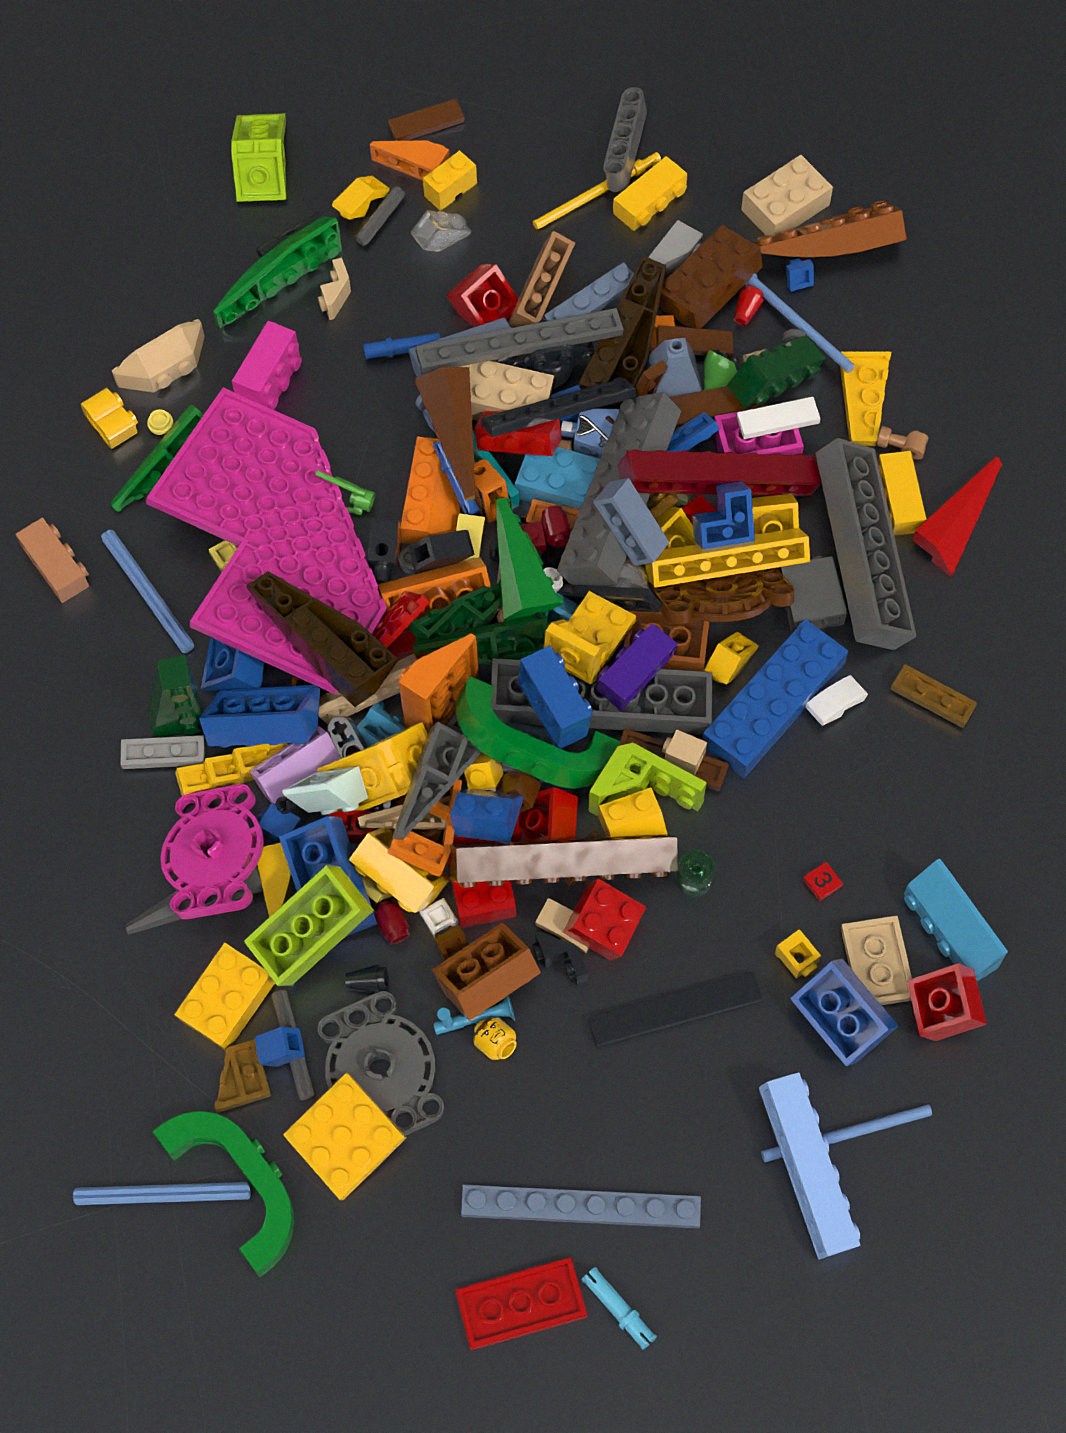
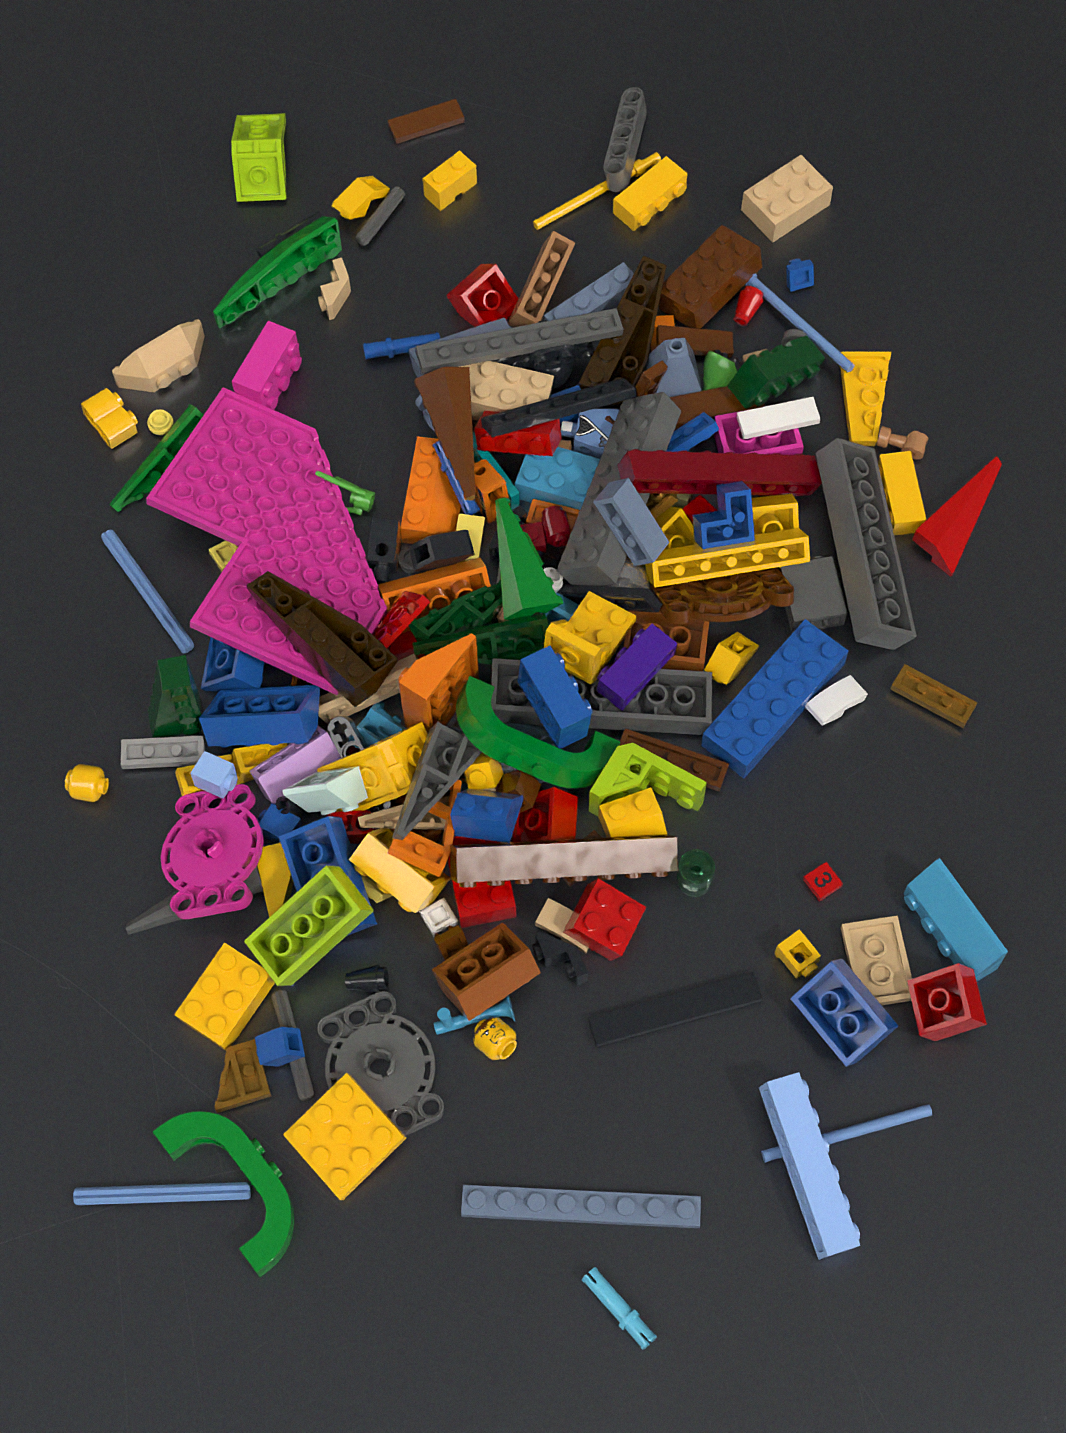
nougat brick [16,517,89,603] -> none
orange slope [370,141,450,180] -> none
dark red brick [374,900,410,944] -> none
clear slope [410,210,471,252] -> none
red tile [455,1257,588,1350] -> none
light grey slope [648,220,703,277] -> none
tan brick [662,730,707,776] -> none
dark orange wedge [753,200,907,257] -> none
none -> yellow head [65,764,109,802]
none -> light blue brick [190,751,238,799]

